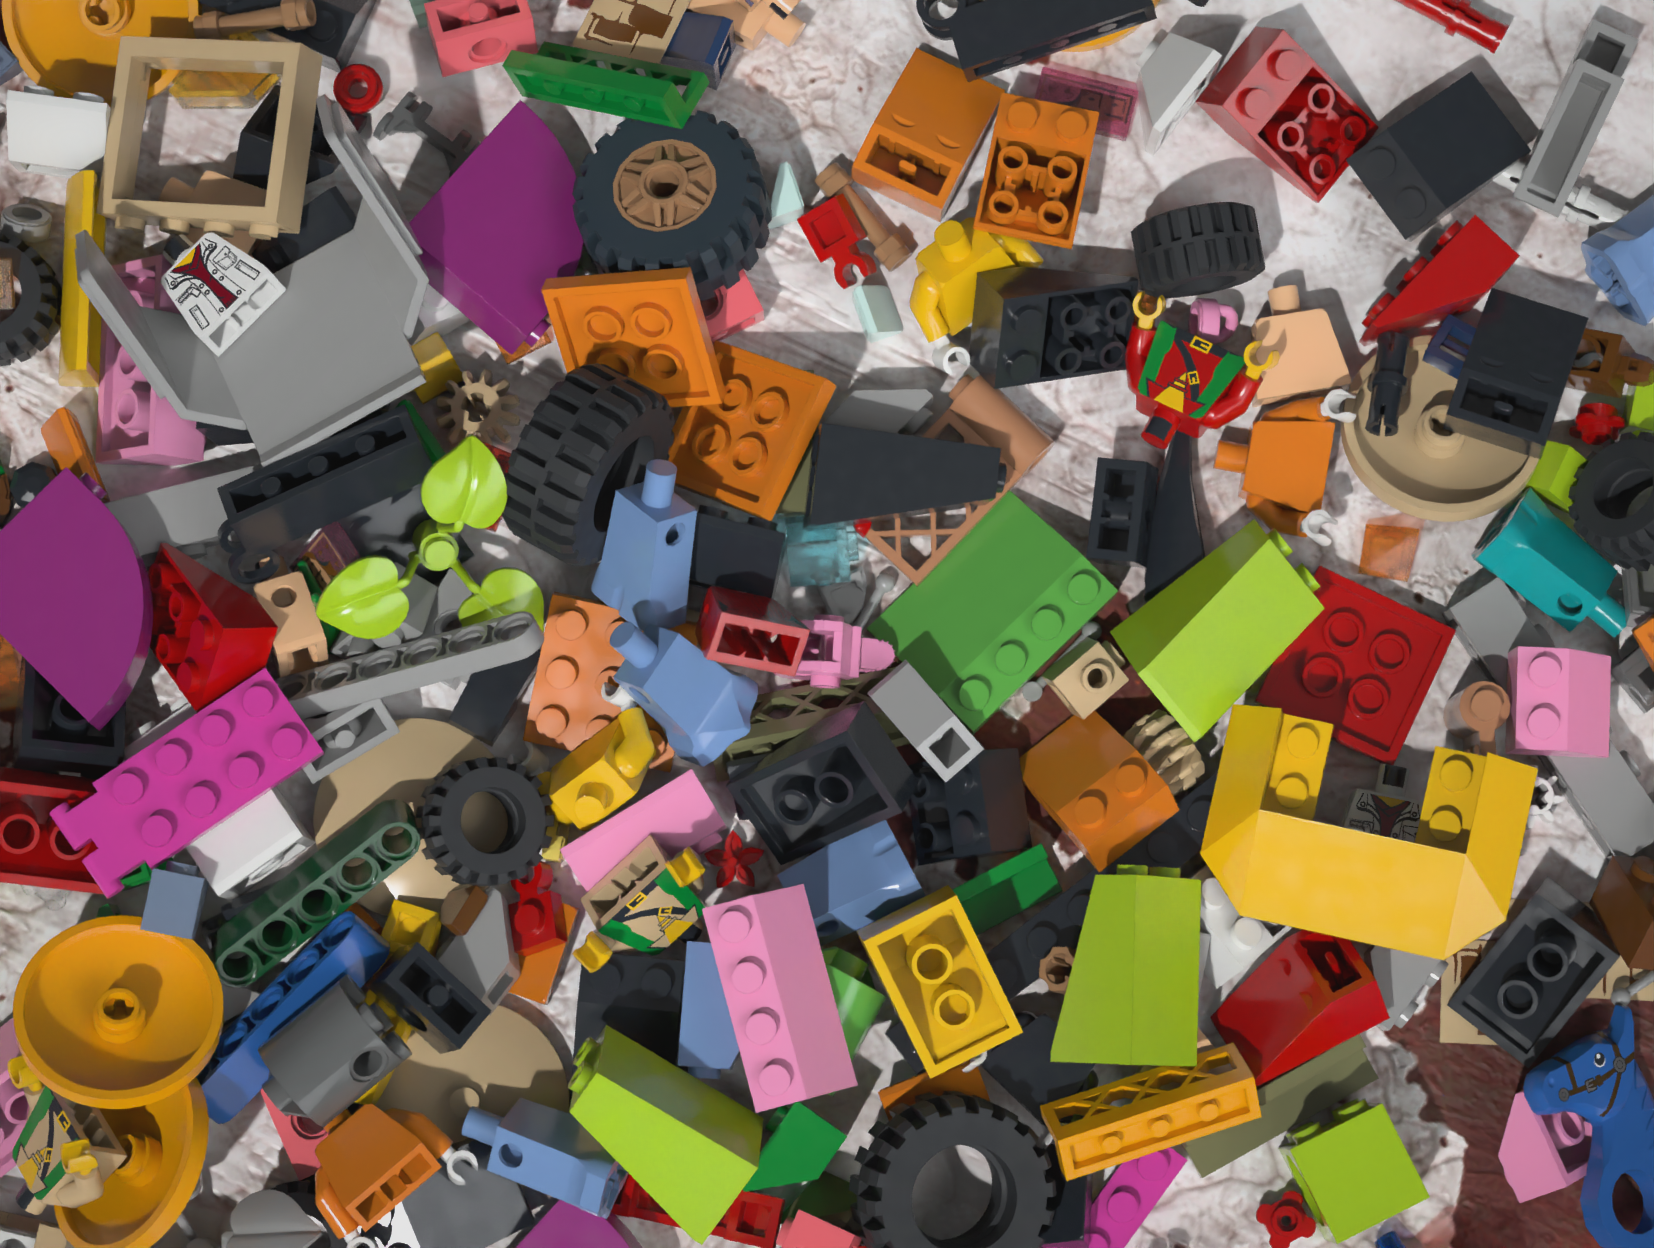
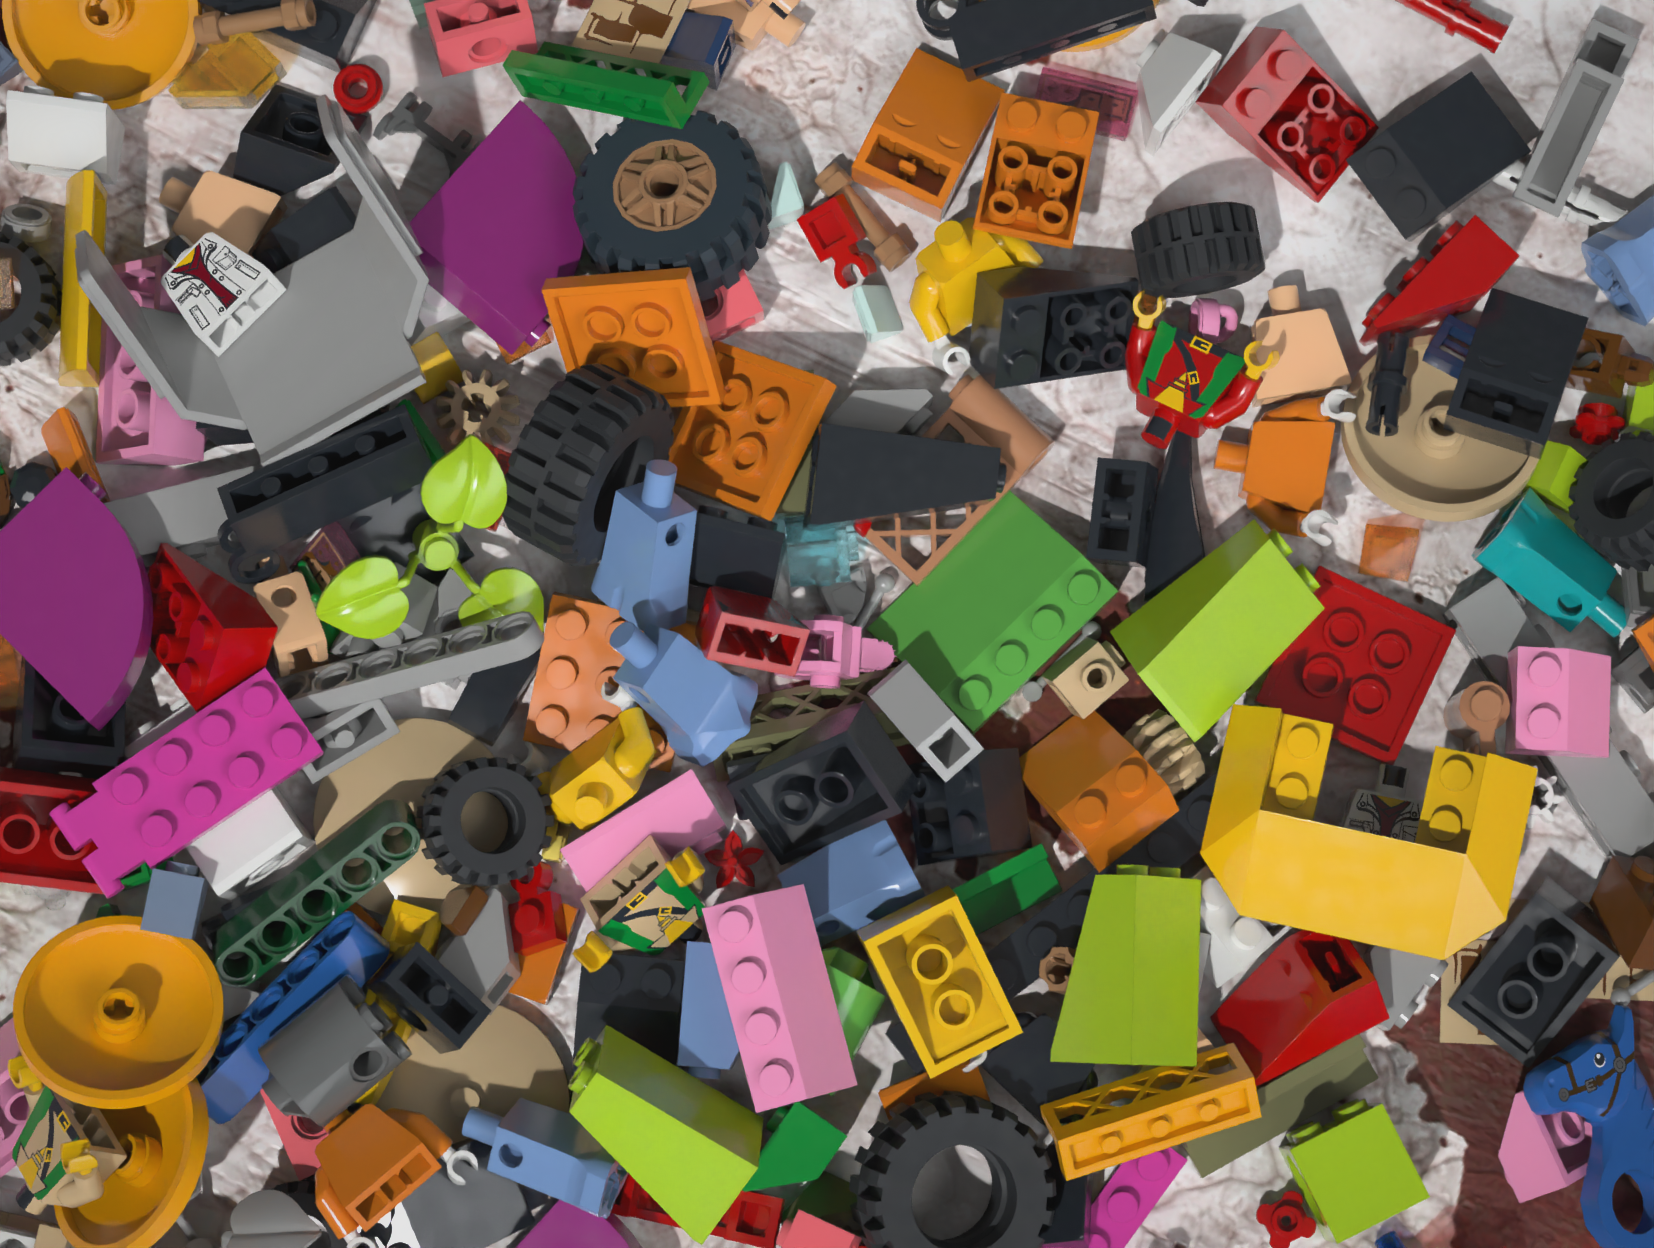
tan window [96,36,323,240] -> none

